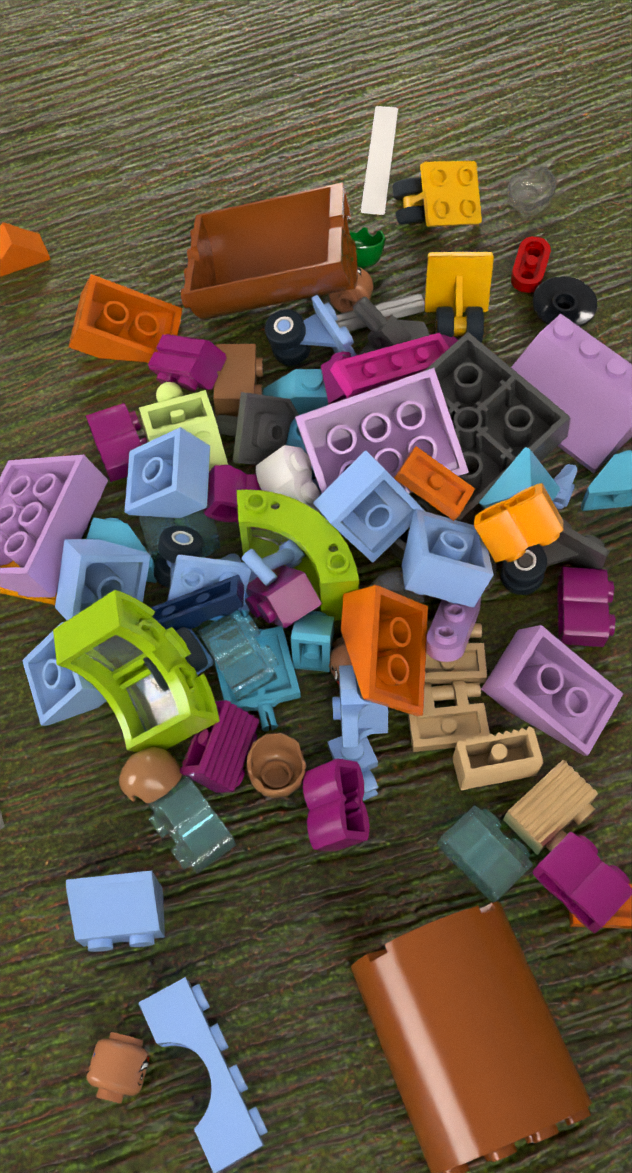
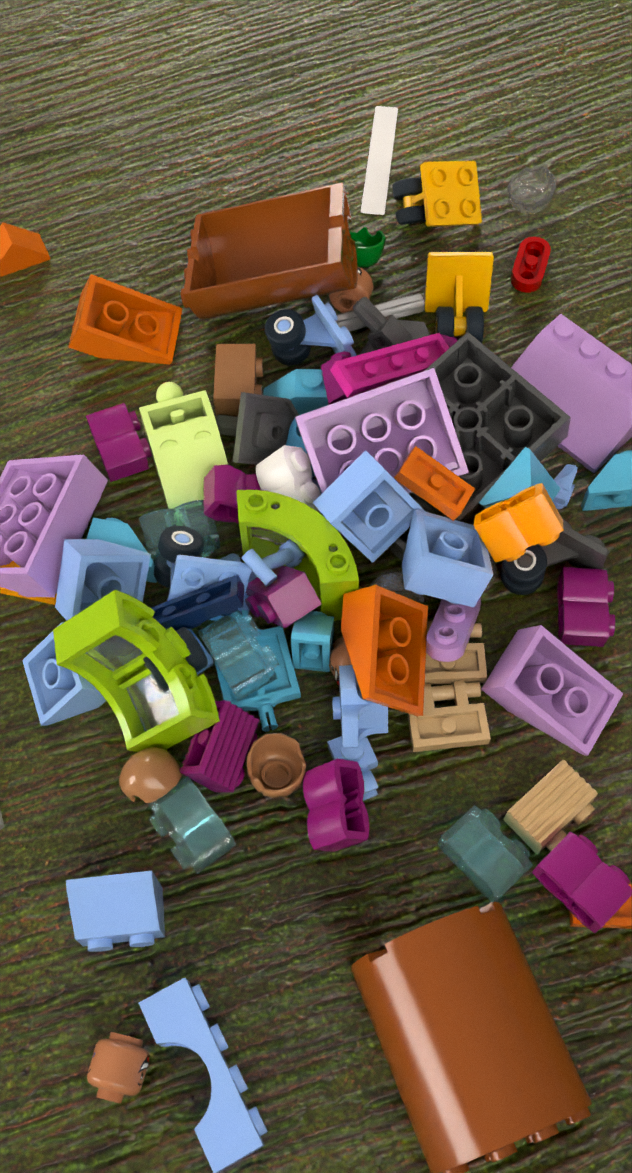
light blue slope [124,427,210,518] -> none
magenta brick [148,334,227,392] -> none
tan brick [452,726,543,790] -> none
black dish [533,276,598,327] -> none

